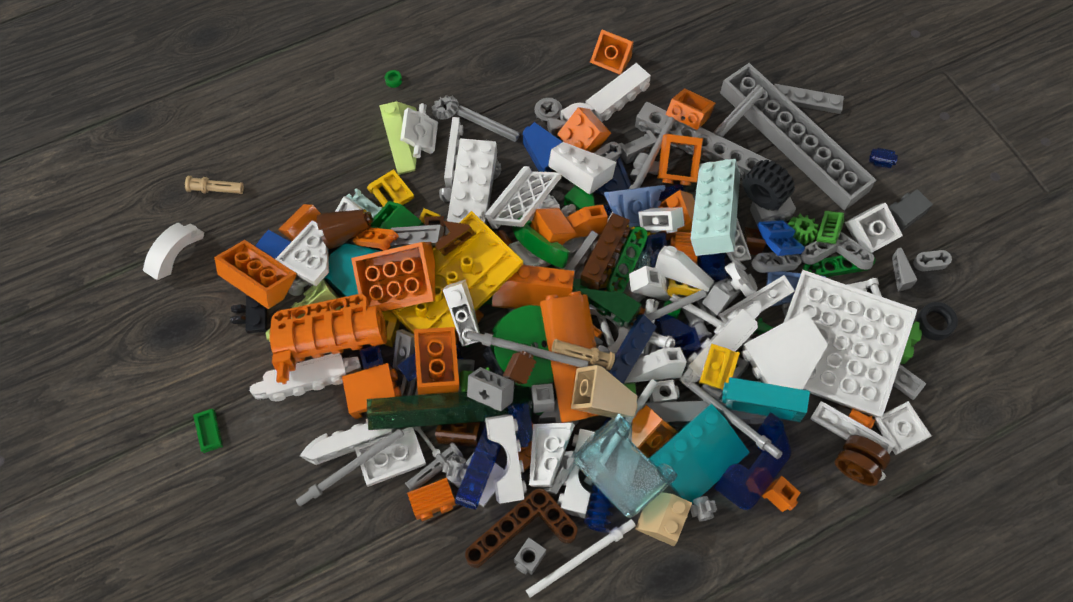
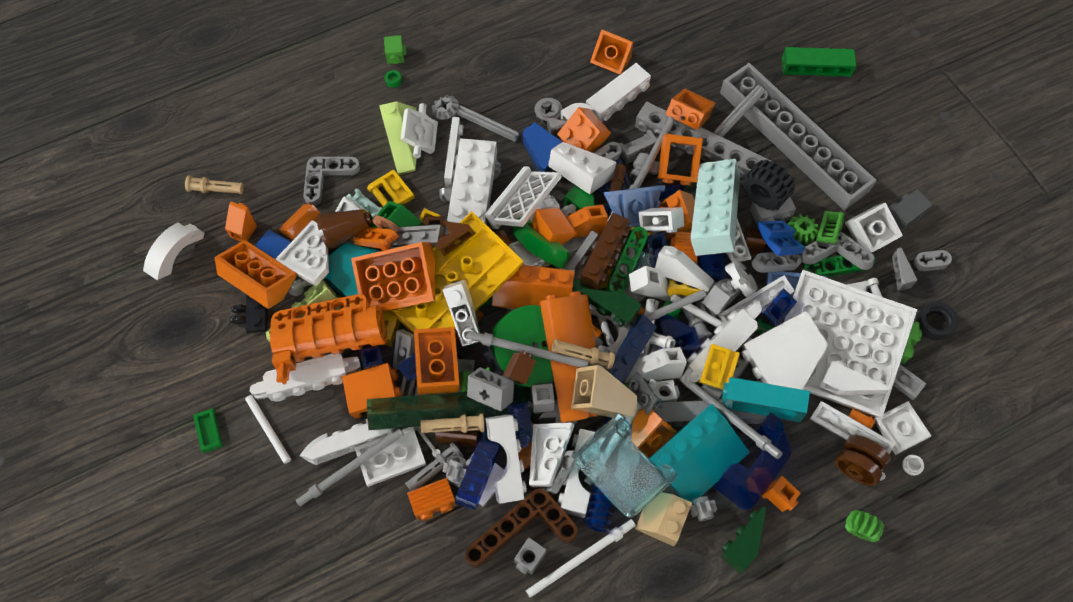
light grey plate [774,84,844,114] -> none
clear blue brick [869,147,898,168] -> none
none -> orange slope [225,201,257,242]
none -> white bar [245,395,291,464]
none -> light grey beam [303,157,360,206]
none -> nougat tile [372,215,399,233]
none -> bright green brick [384,35,407,64]
none -> tan pin [421,413,484,433]
none -> reddish brown axle [610,164,626,191]
none -> dark grey hinge [627,372,663,415]
none -> dark green slope [720,506,766,574]
none -> clear blue slope [762,288,797,327]
none -> green brick [782,47,856,77]
none -> white slope [820,361,891,395]
none -> bright green gear [845,510,884,542]
none -> white plate [902,455,924,476]

